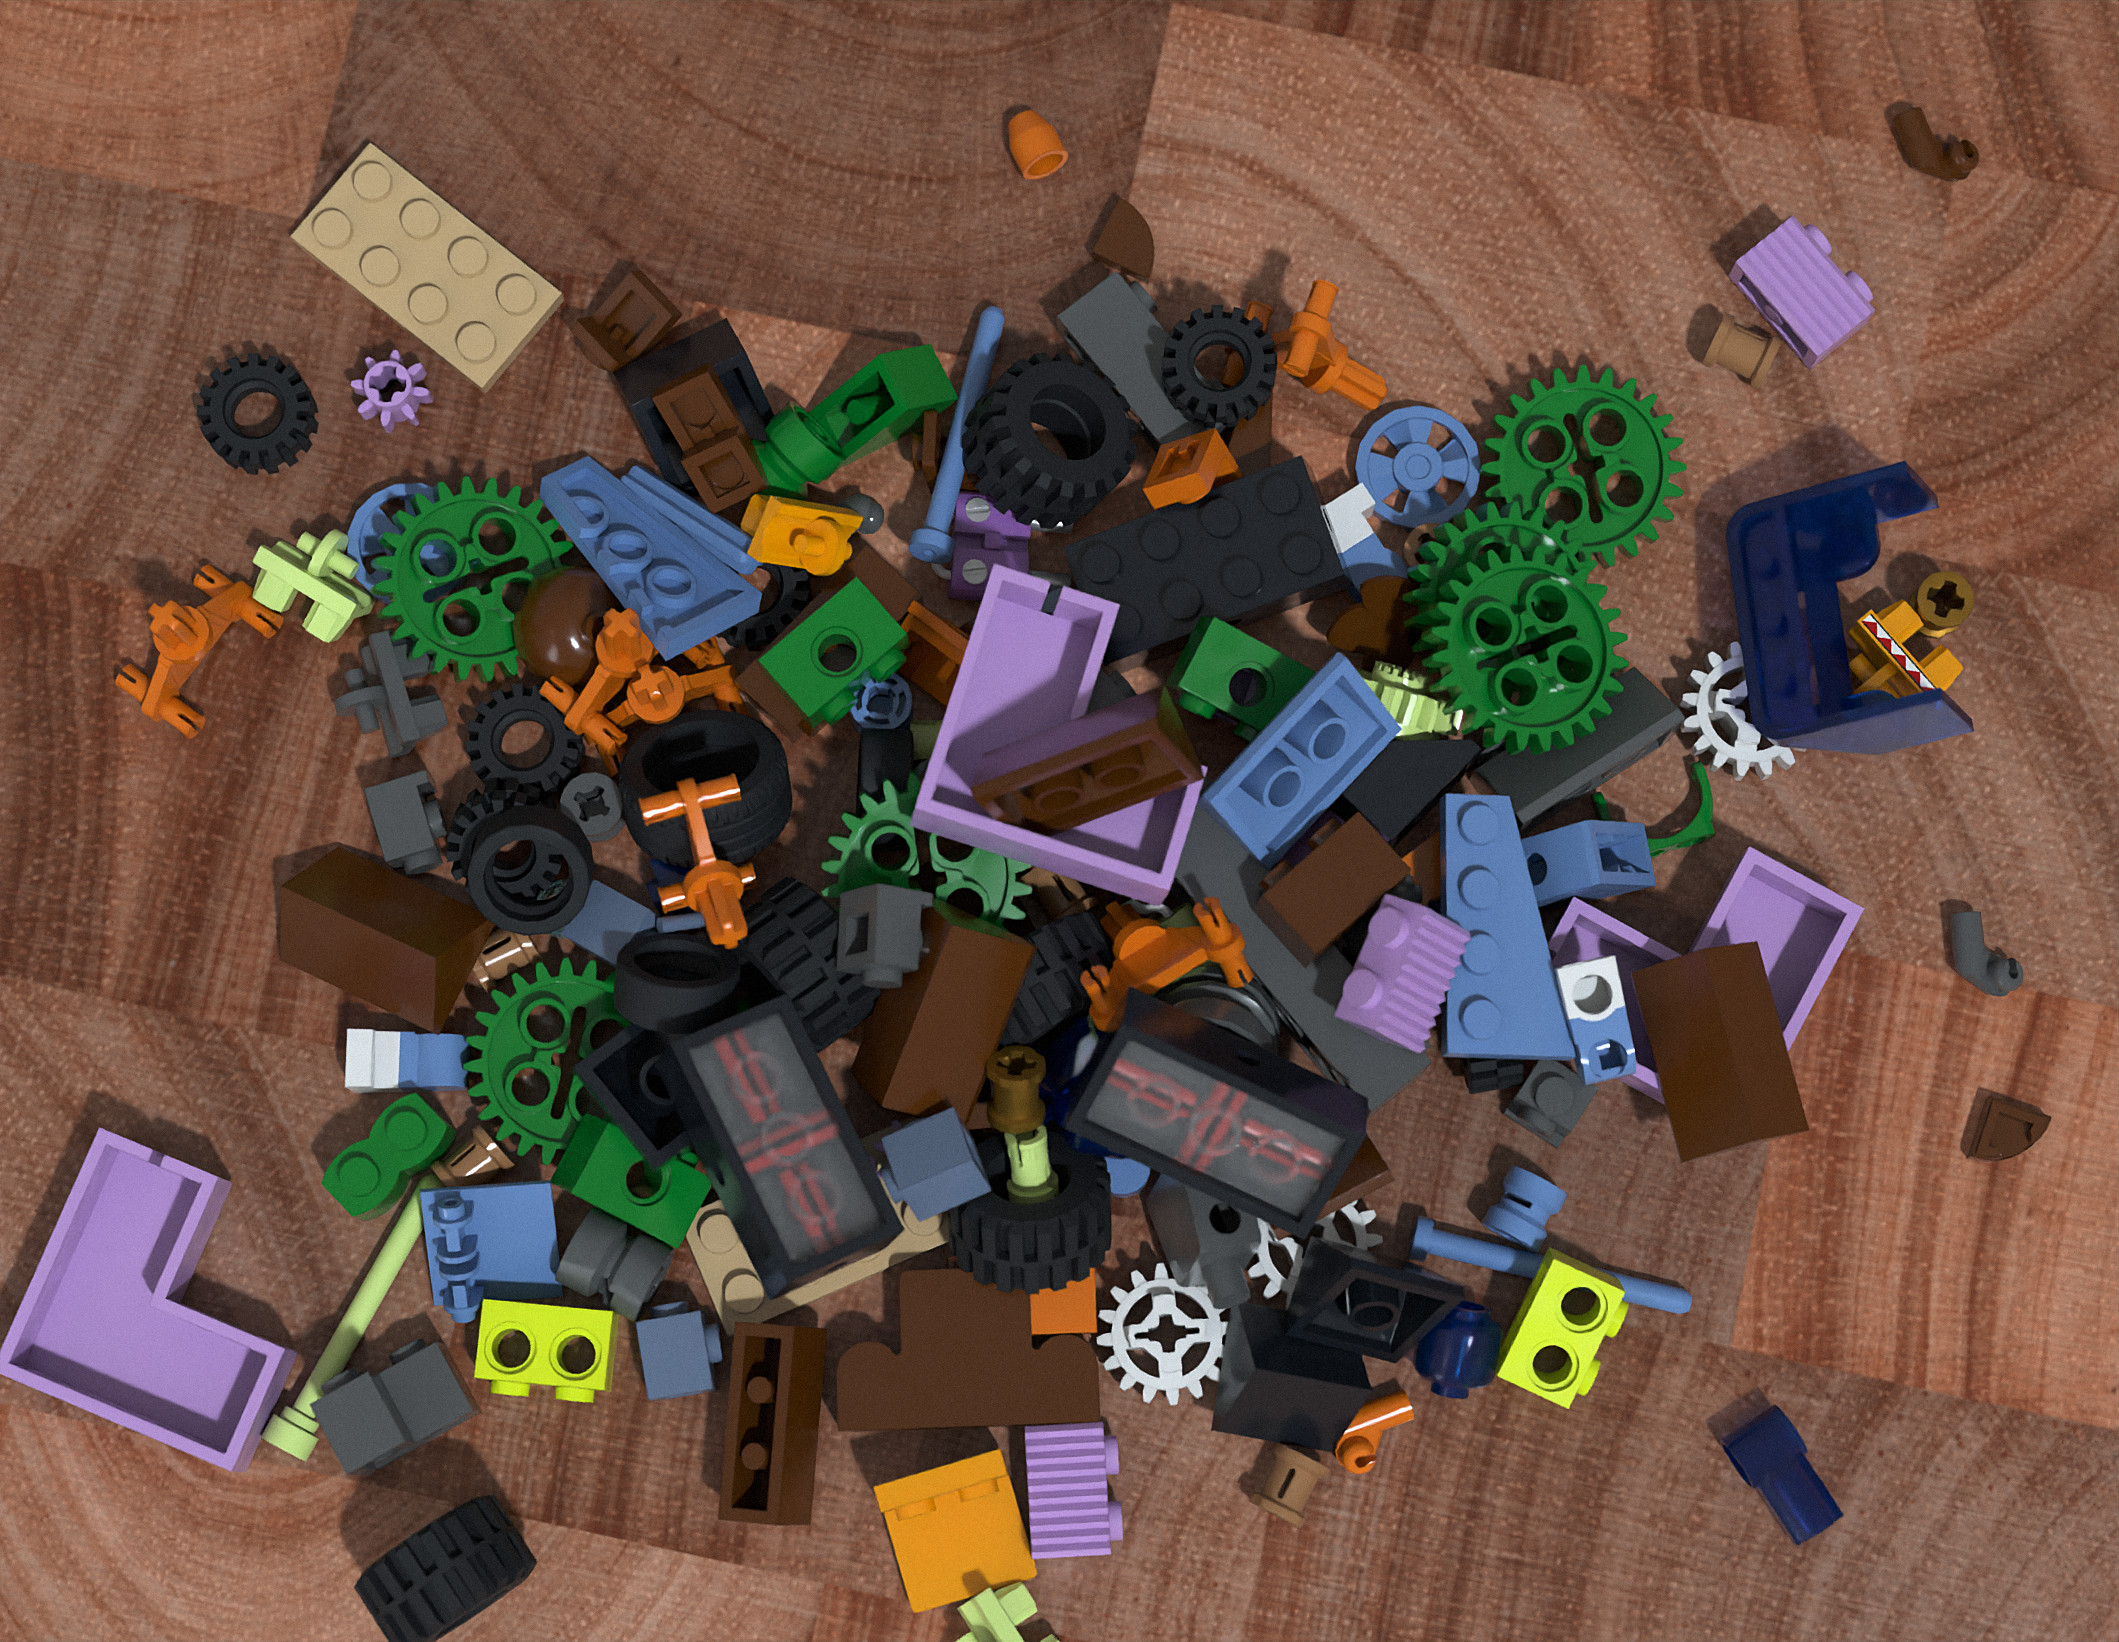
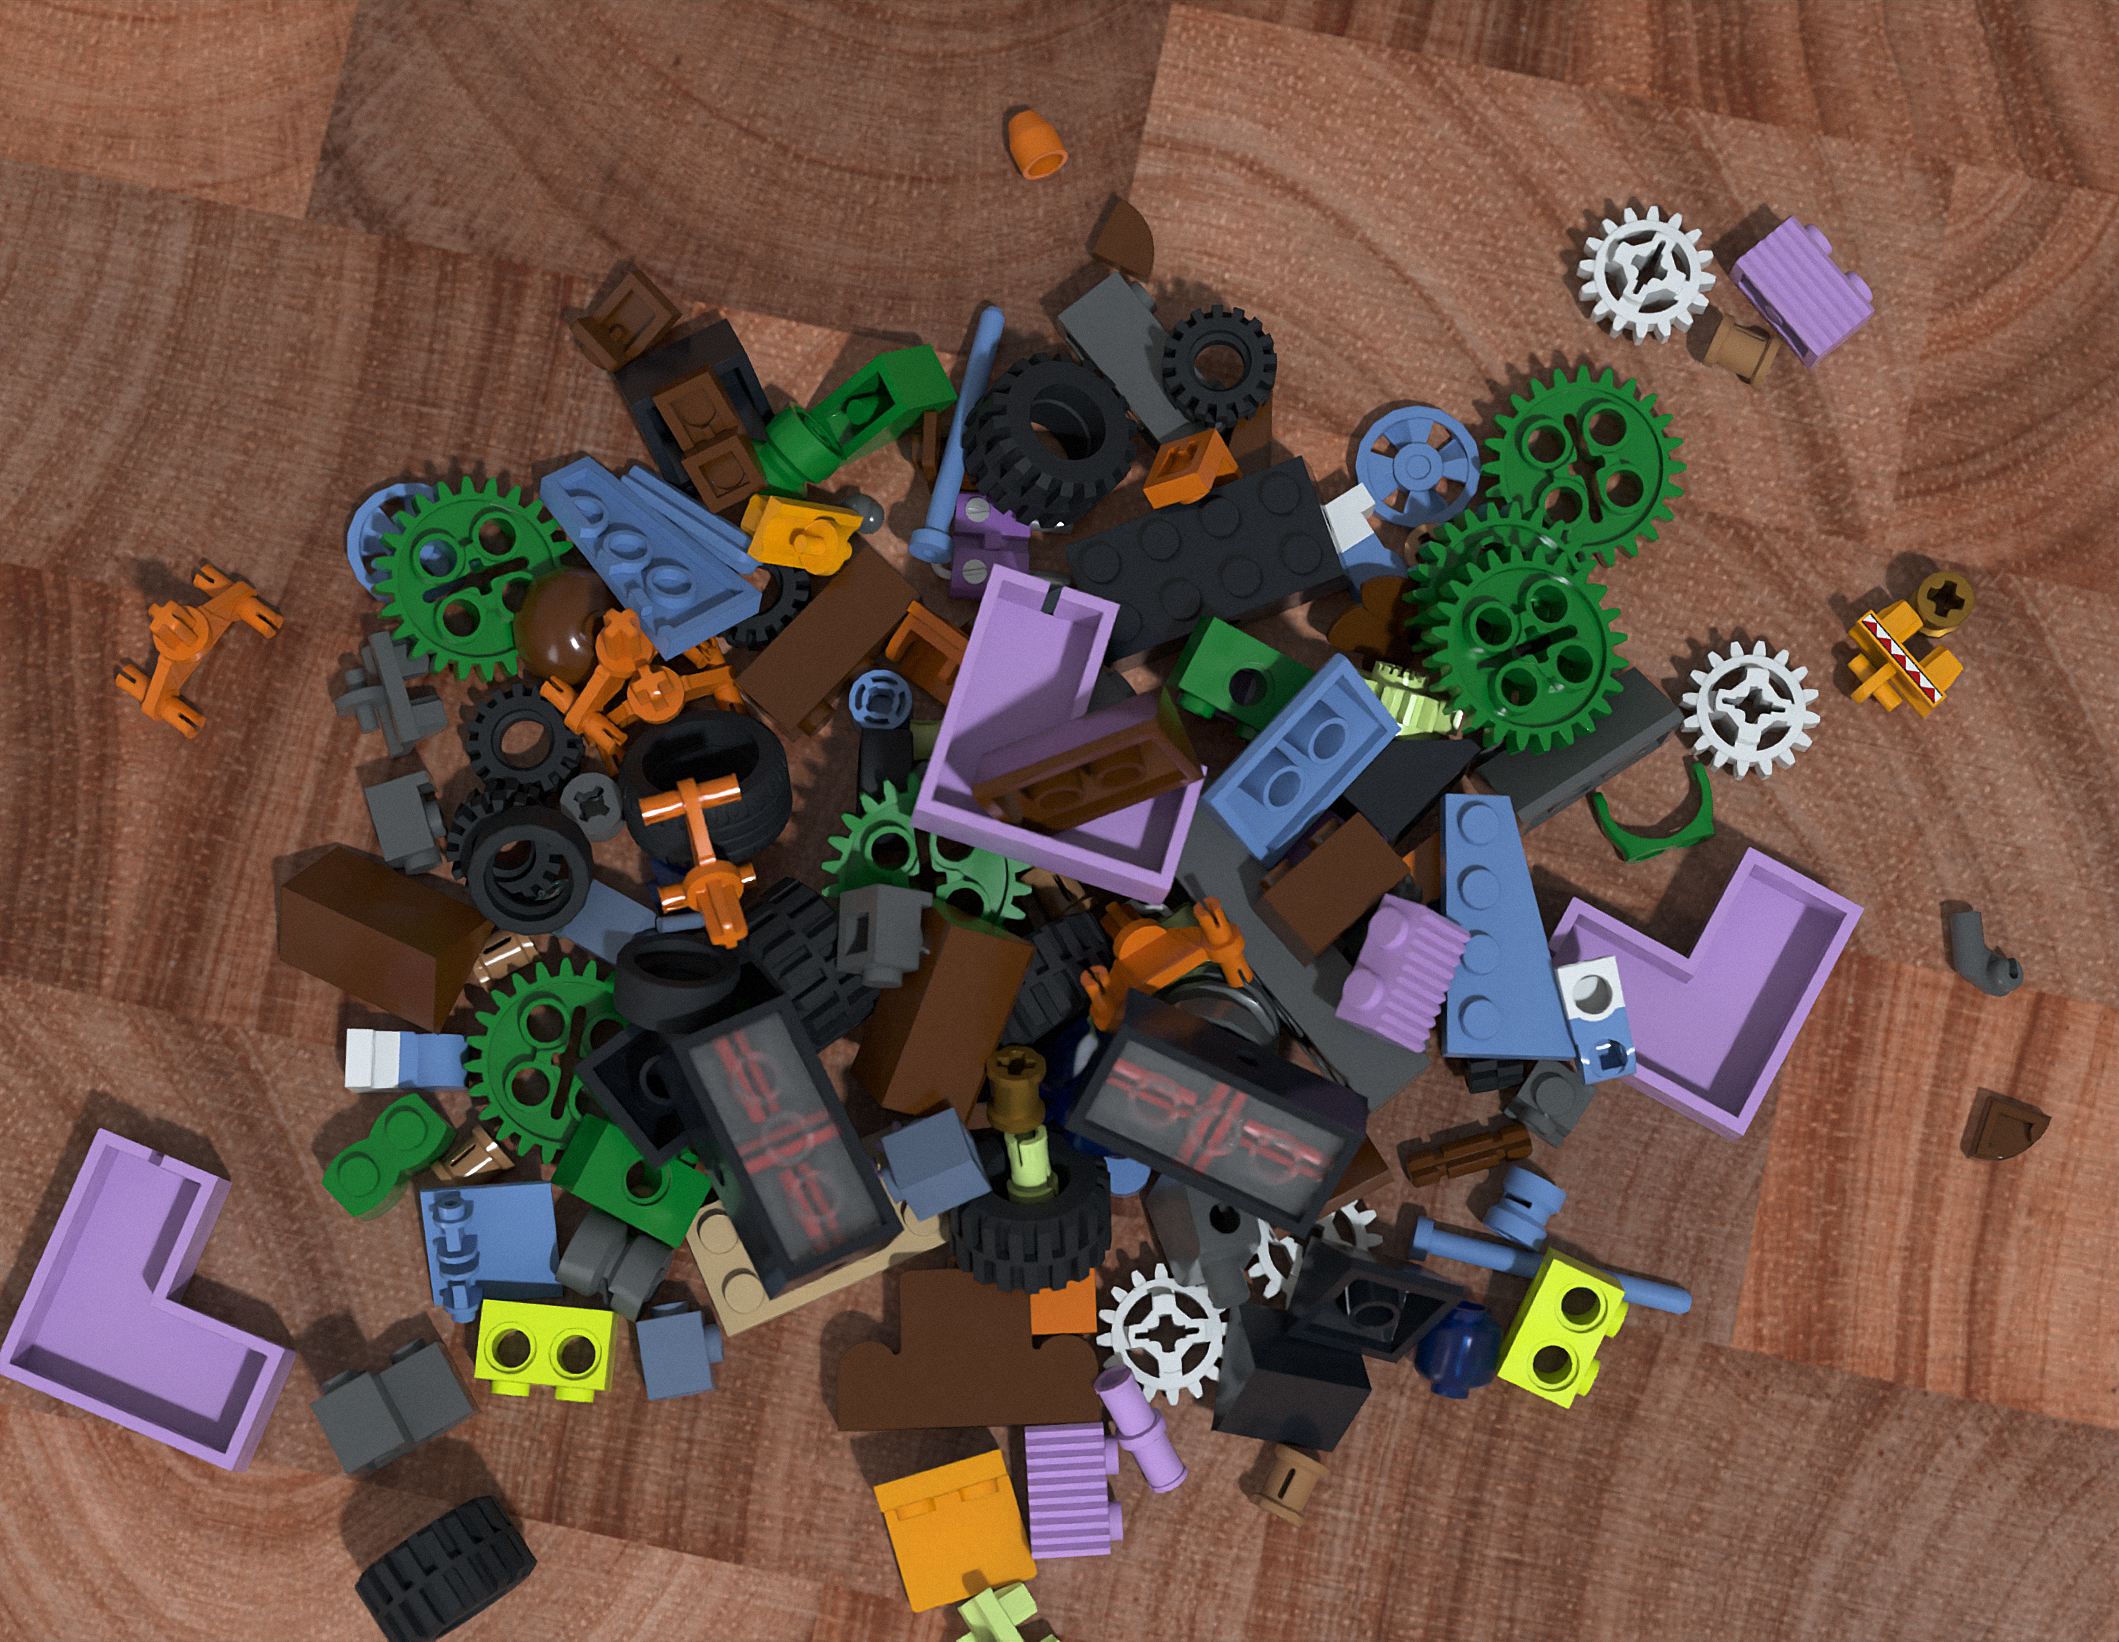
black tyre [197,353,319,475] -> none
yellowish green hips [252,529,377,643] -> none
yellowish green piece [261,1174,445,1462] -> none
tan plate [290,142,565,394] -> none
lavender gear [351,350,433,433] -> none
reddish brown brick [718,1321,827,1526] -> none
green brick [758,577,910,729] -> none
orange axle [1220,279,1388,411] -> none
orange arm [1335,1389,1415,1475] -> none
medium blue torso [1521,820,1657,908] -> none
reddish brown slope [1630,941,1810,1163] -> none
clear blue piece [1720,1404,1844,1546] -> none
clear blue windscreen [1726,461,1974,755] -> none
reddish brown arm [1892,107,1979,182] -> none
none -> lavender pin [1093,1365,1188,1493]
none -> reddish brown axle [1406,1123,1532,1188]
none -> white gear [1576,206,1716,346]

